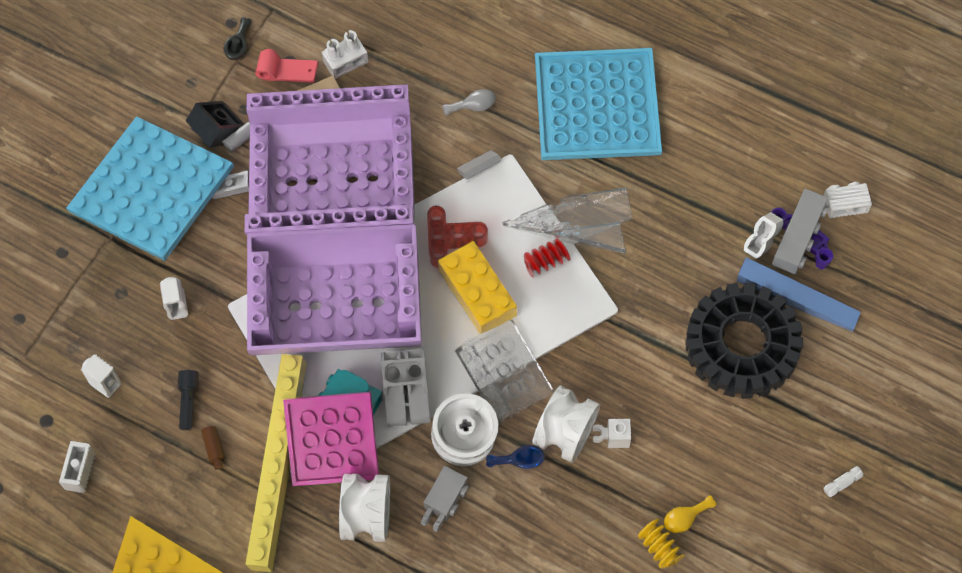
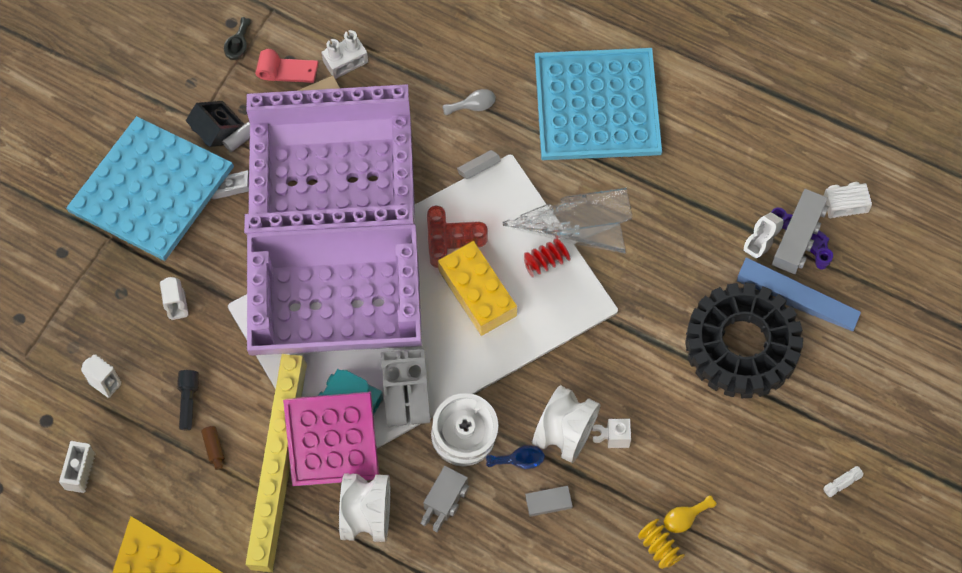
clear slope [455,320,555,424] -> none
none -> light grey tile [525,486,573,517]

